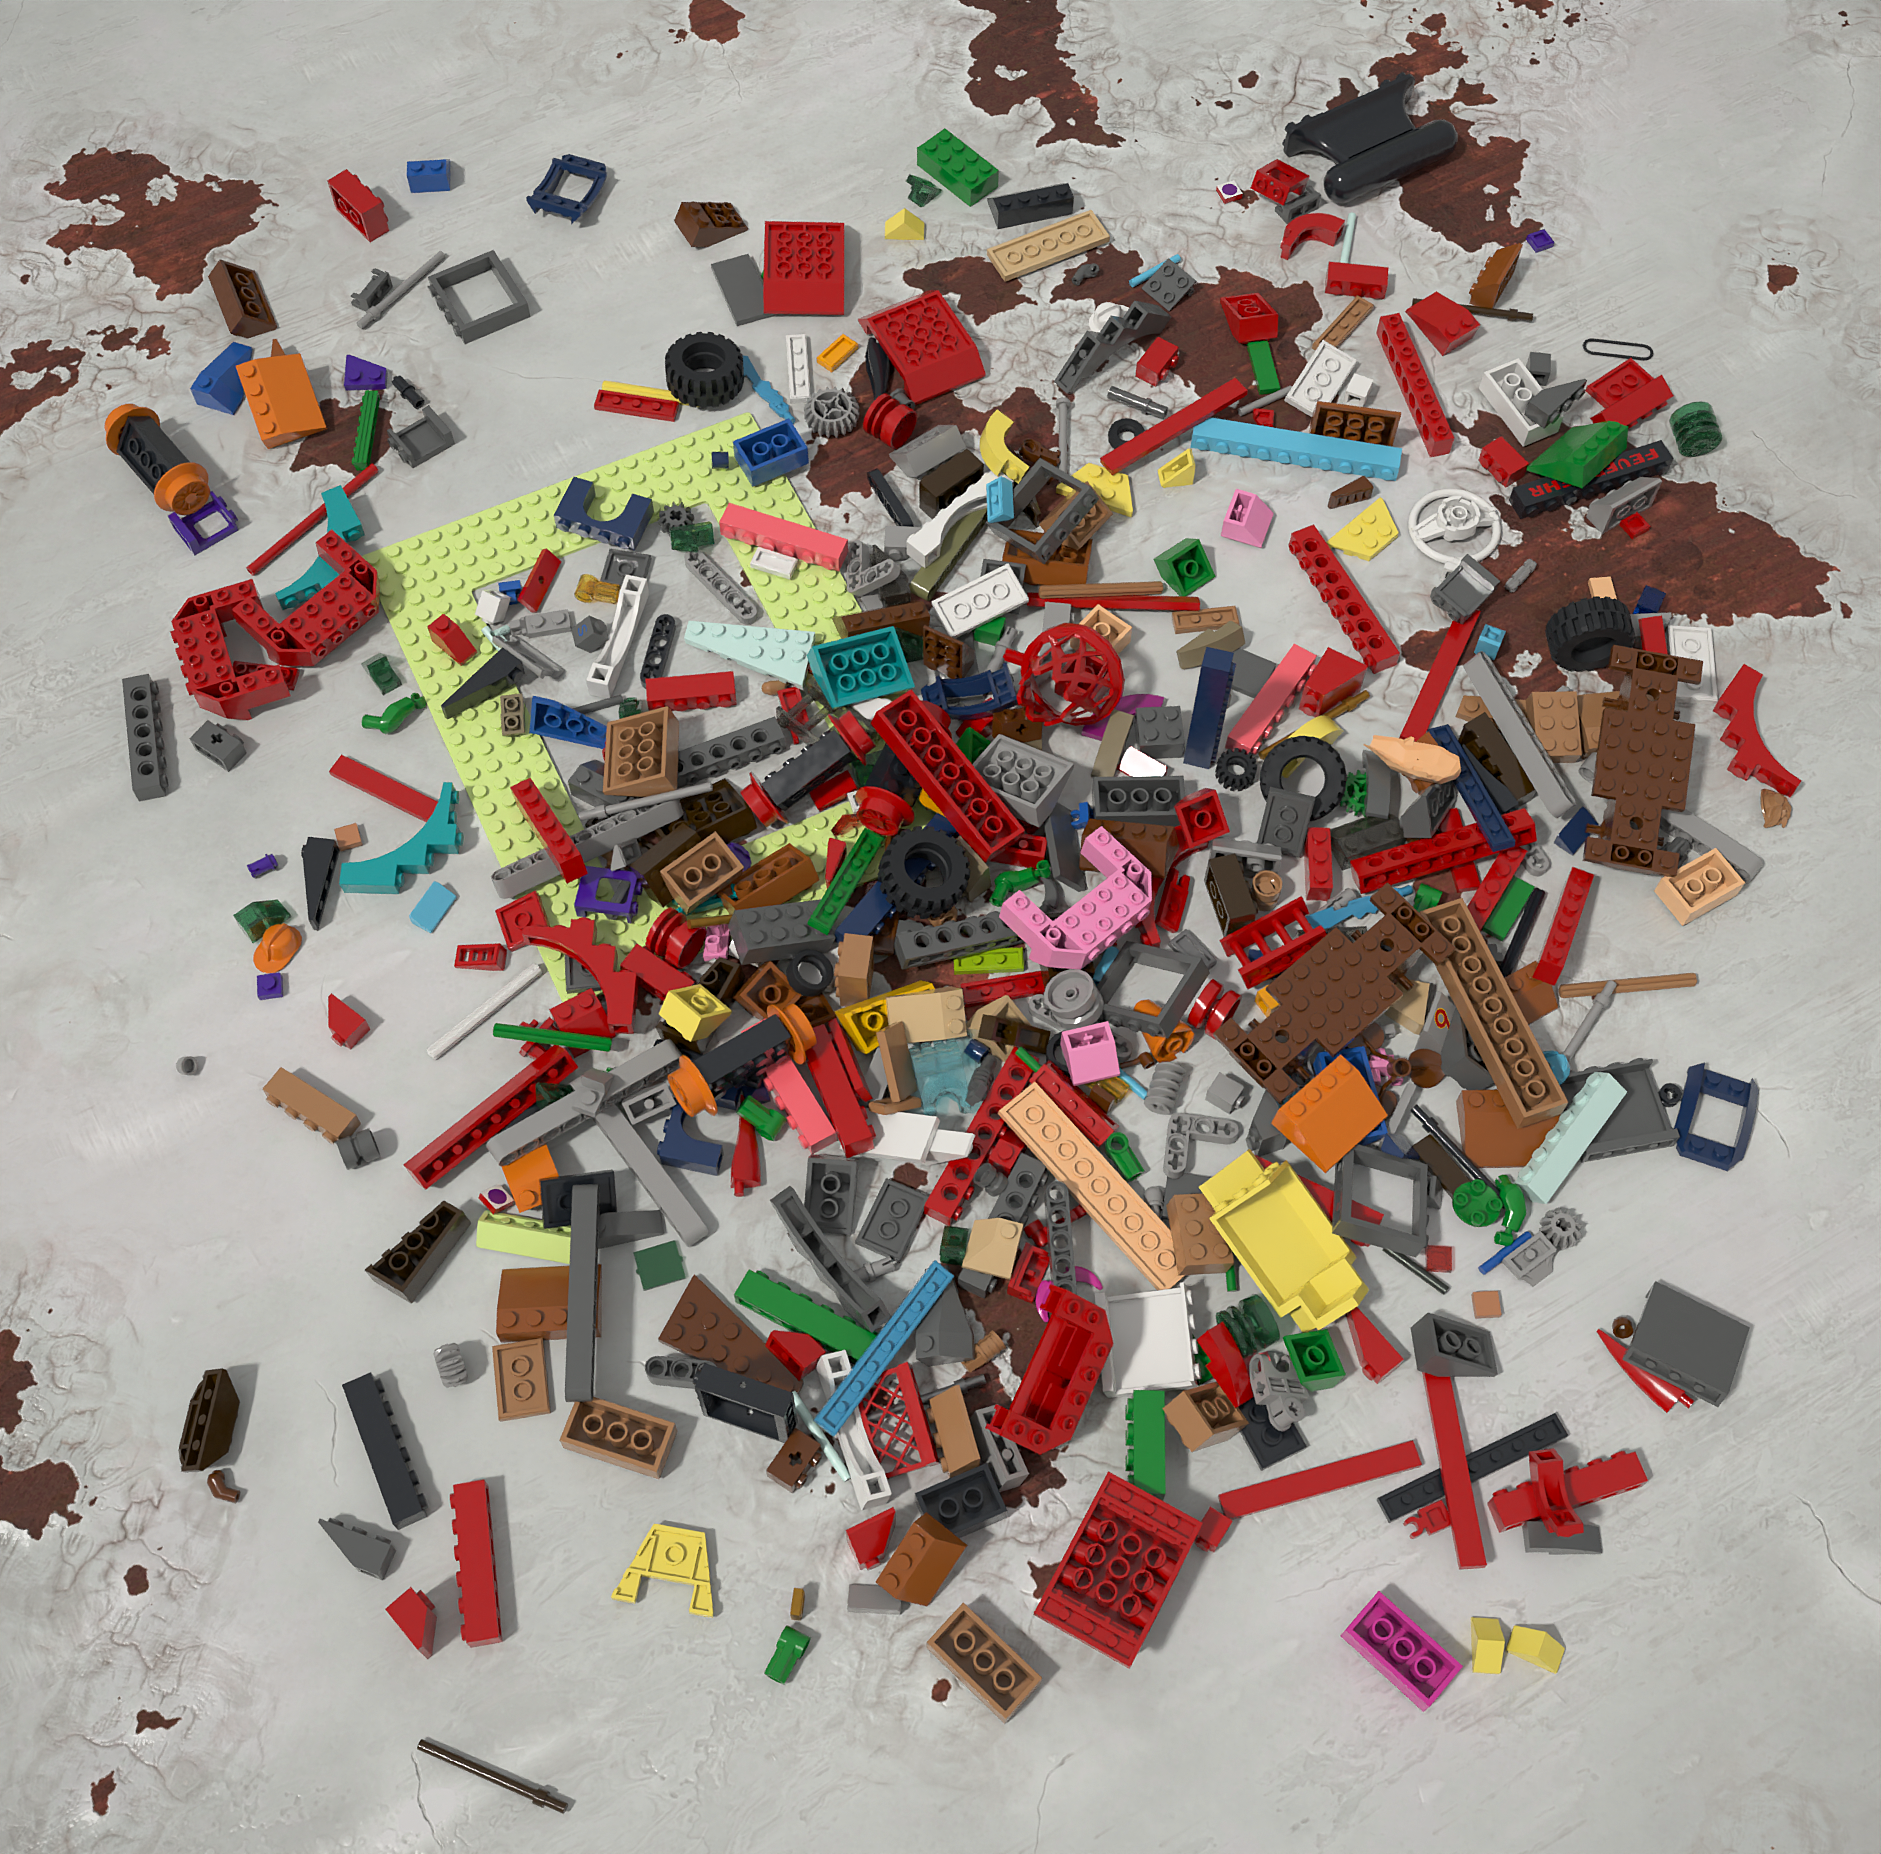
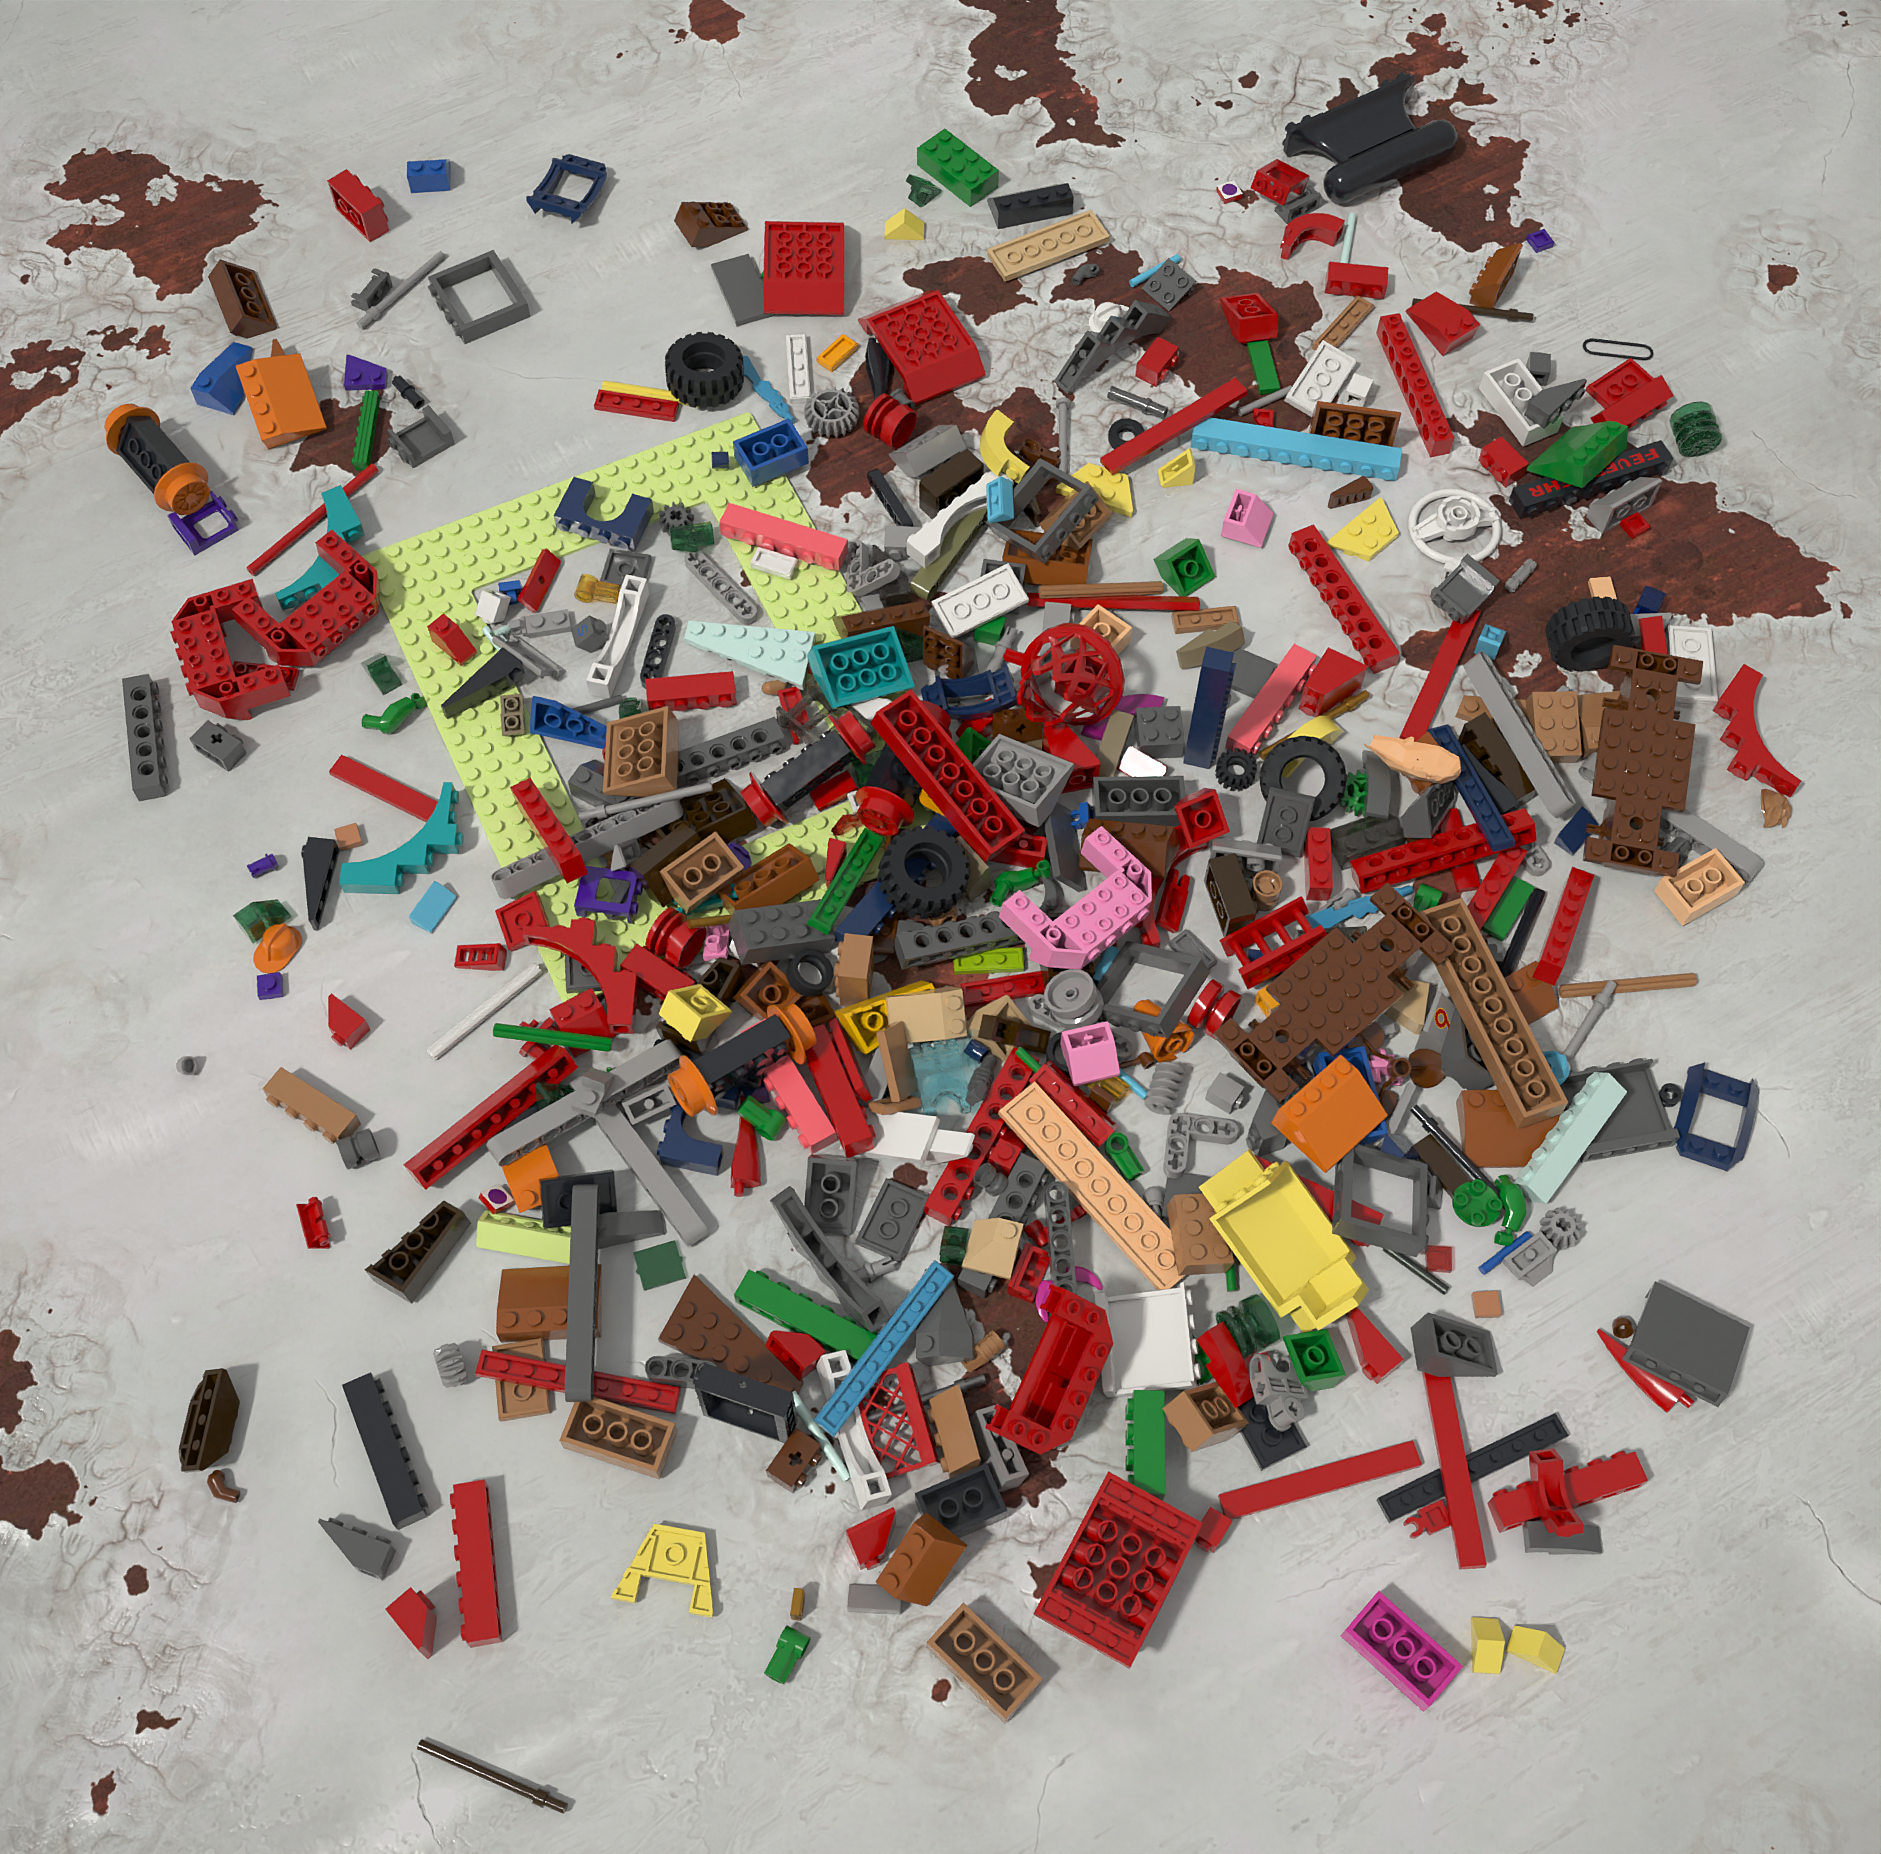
none -> red hinge [296,1197,331,1249]
none -> red tile [475,1349,681,1414]
none -> red slope [1042,723,1101,794]

